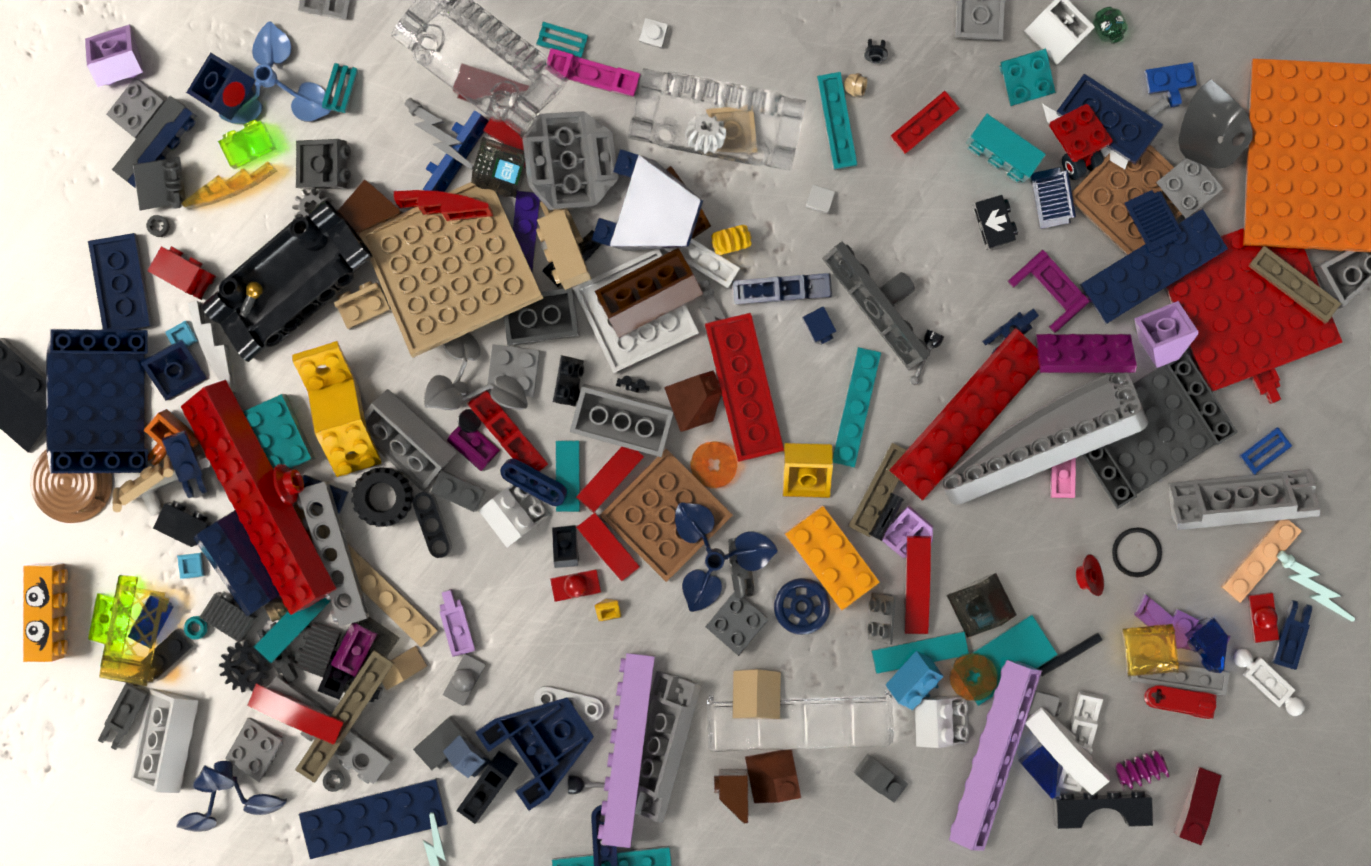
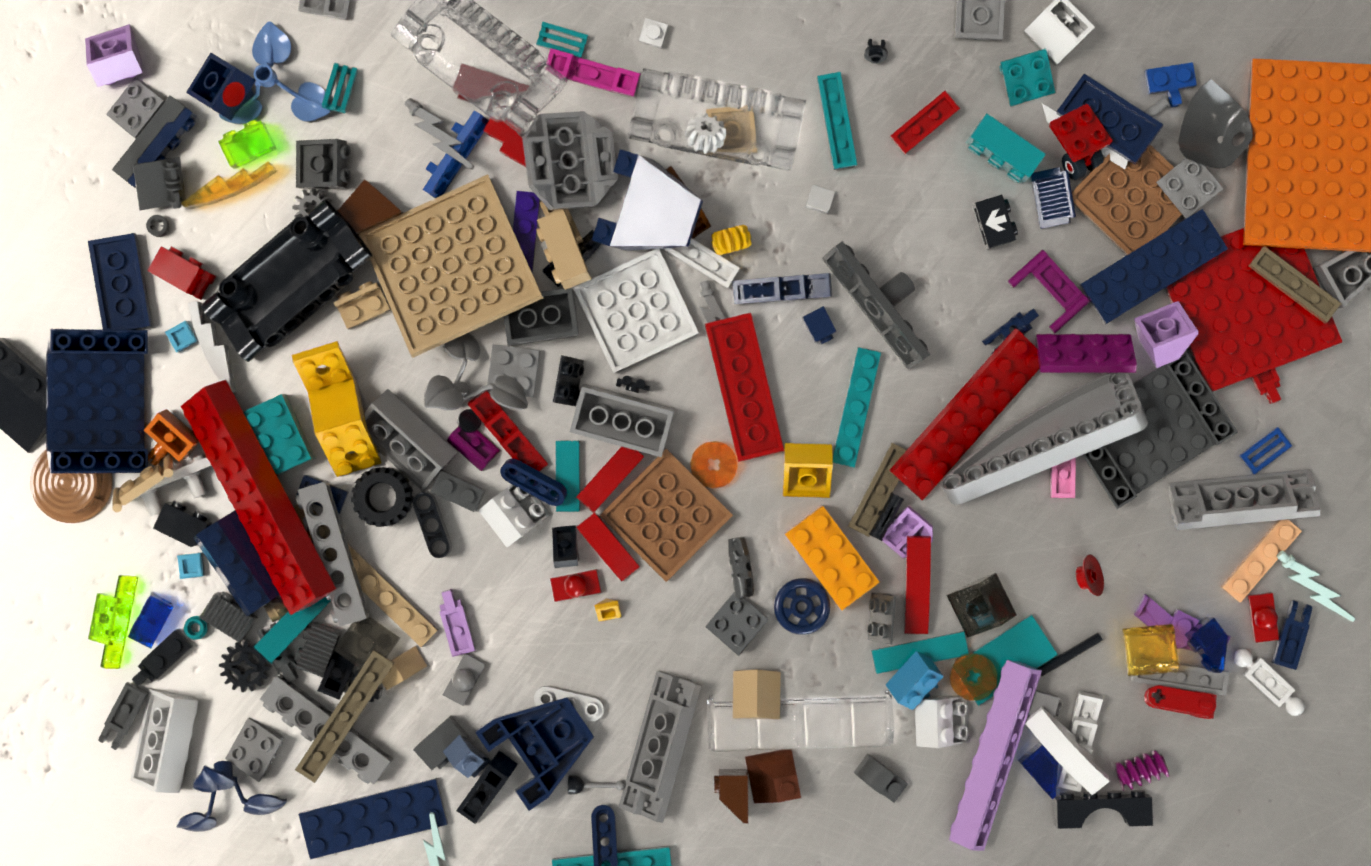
light orange brick [23,564,68,662] -> none
clear yellow piece [99,584,169,686] -> none
dark blue slope [141,339,207,401] -> none
dark blue hinge [162,430,208,498] -> none
piece [240,282,263,317] -> none
slope [247,683,344,744] -> none
red piece [273,464,304,505] -> none
dark grey bush [323,770,345,792] -> none
magenta slope [331,623,377,677] -> none
red slope [394,190,493,221] -> none
clear smoke slope [471,137,526,198] -> none
reddish brown slope [595,247,703,338] -> none
lavender brick [598,653,655,848] -> none
copper slope [664,370,722,432] -> none
dark blue plant [675,502,778,612] -> none
tan plate [844,73,867,97] -> none
hinge [910,329,944,385] -> none
clear green head [1093,7,1128,44] -> none
black tyre [1112,527,1162,577] -> none
dark blue window [1124,190,1183,252] -> none
dark red slope [1173,766,1221,845] -> none

